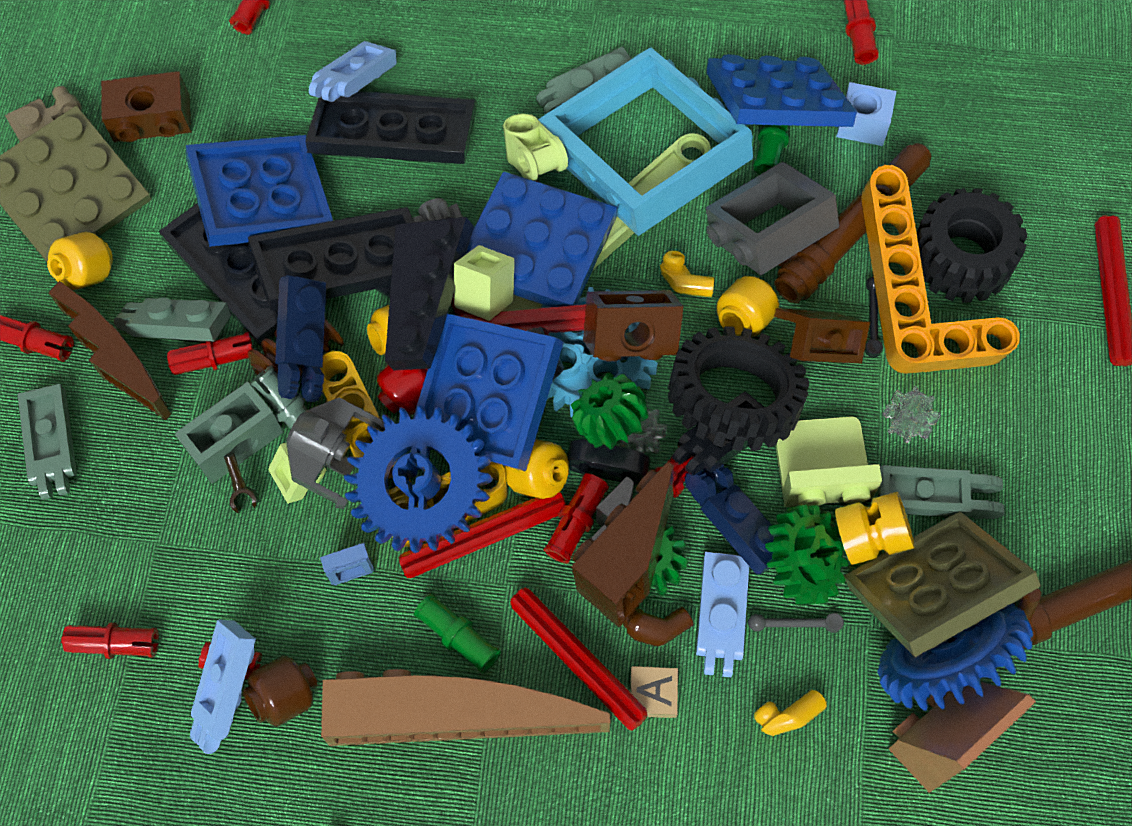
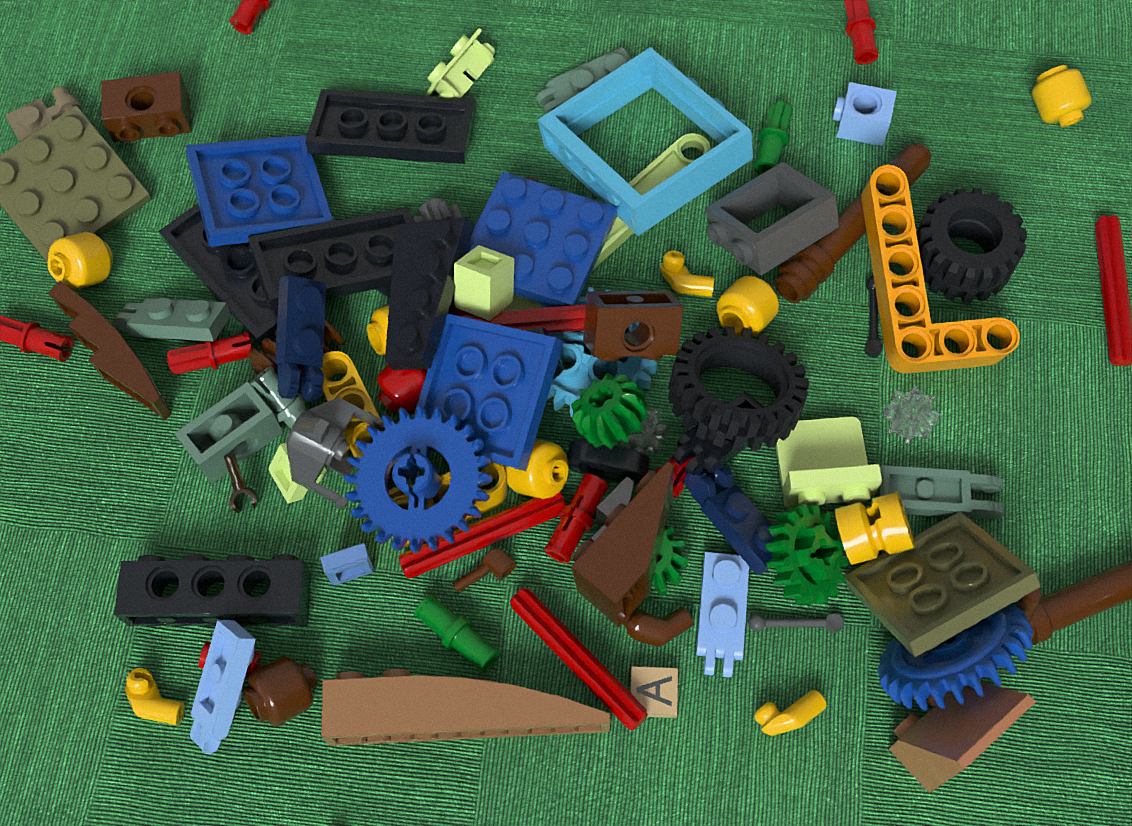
sand green hinge [17,384,77,500] -> none
red axle [61,622,159,659] -> none
light blue hinge [309,41,396,102] -> none
yellowish green piece [503,114,568,181] -> none
blue plate [706,54,857,127] -> none
reddish brown panel [774,308,870,364] -> none
none -> black brick [114,554,312,626]
none -> yellow arm [125,668,185,726]
none -> yellowish green hinge [425,28,495,99]
none -> reddish brown hand [452,549,516,593]
none -> yellow head [1031,65,1092,128]

